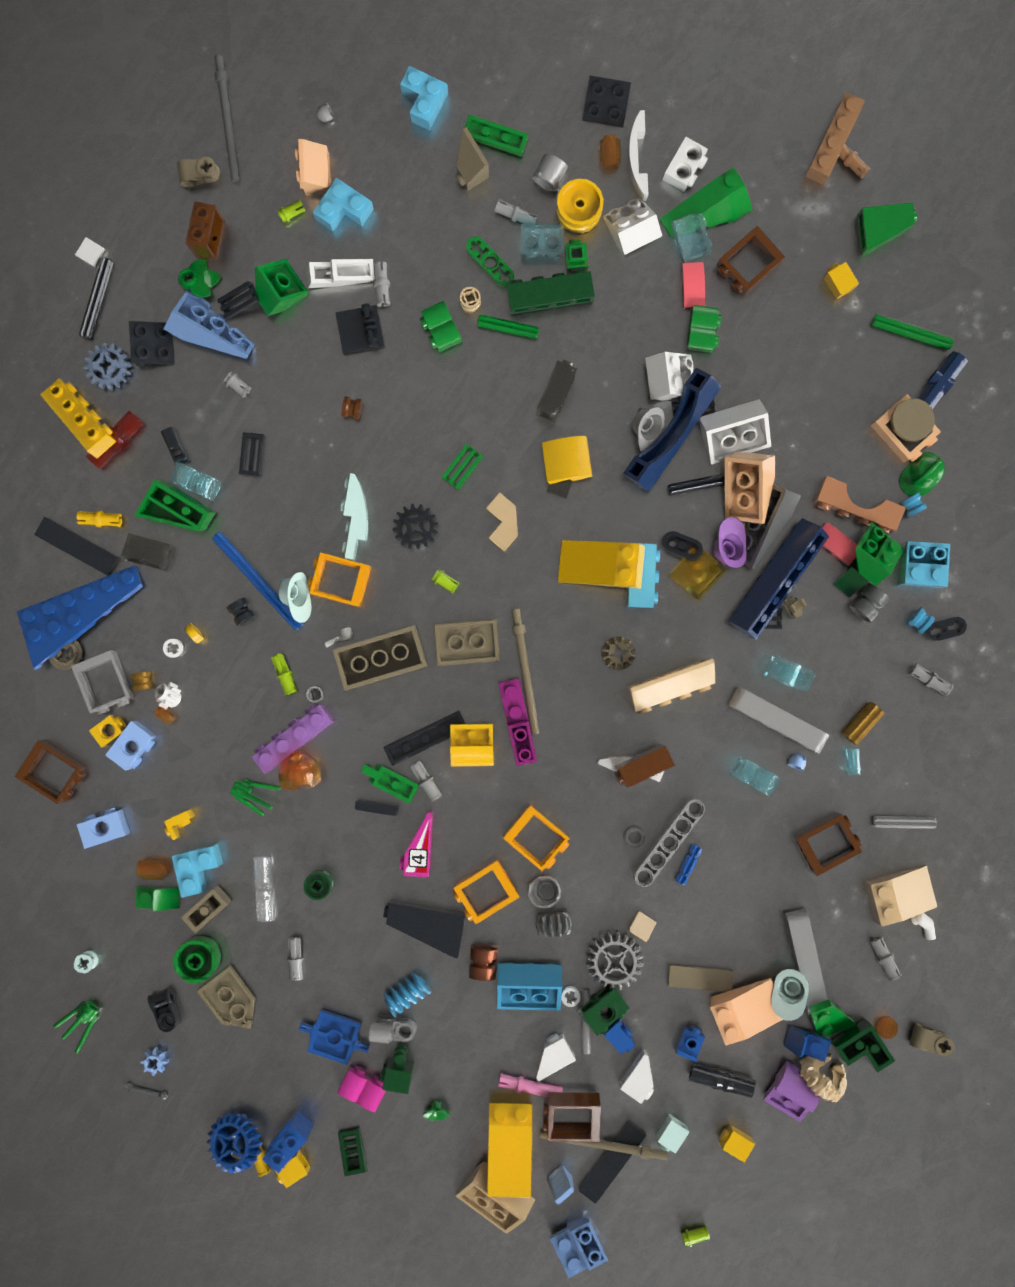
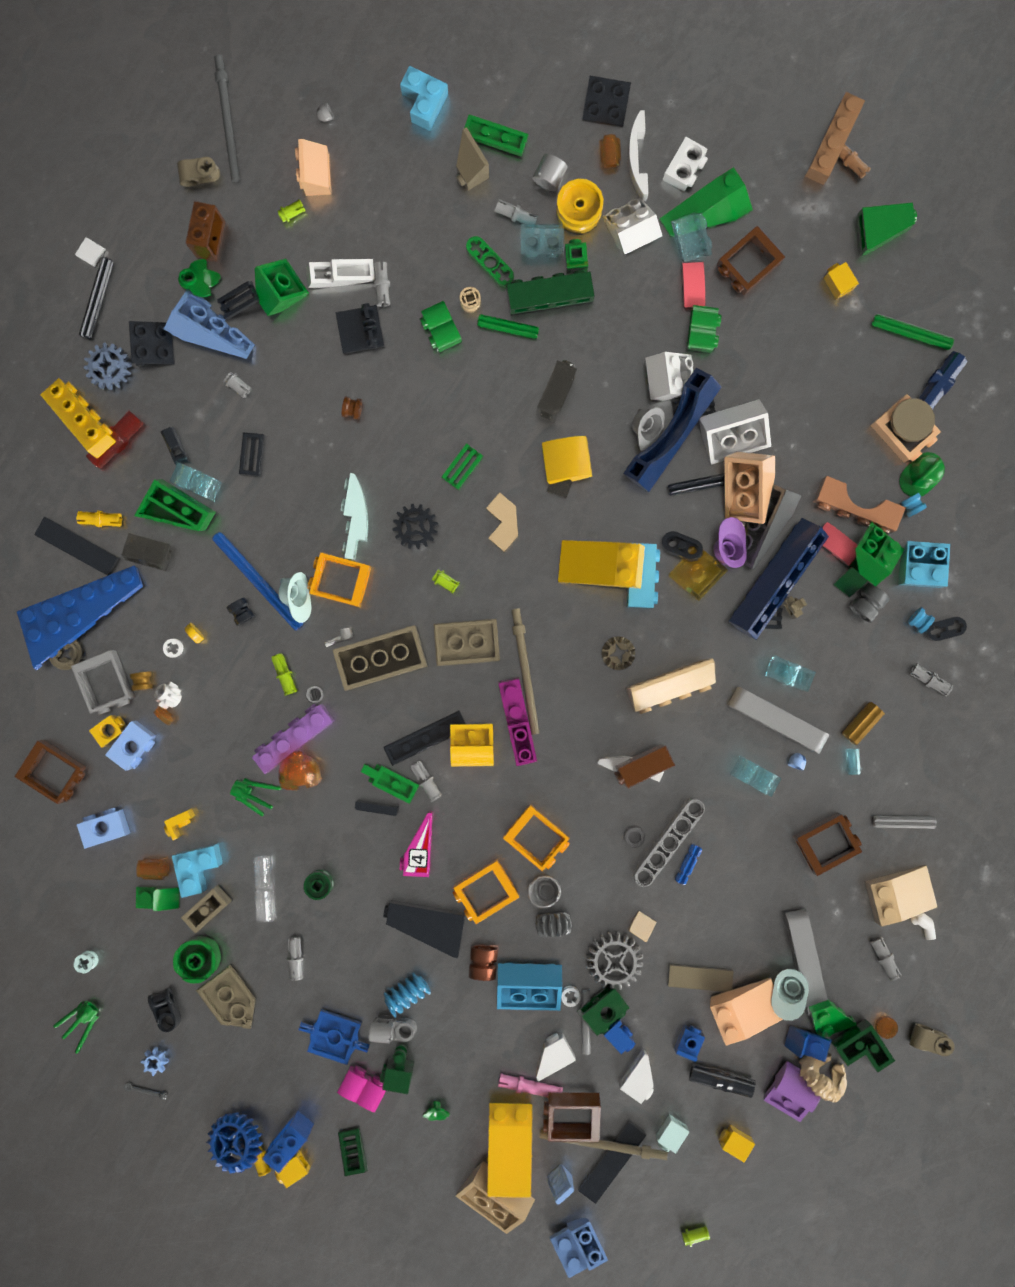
medium azure brick [313,178,374,232] -> none

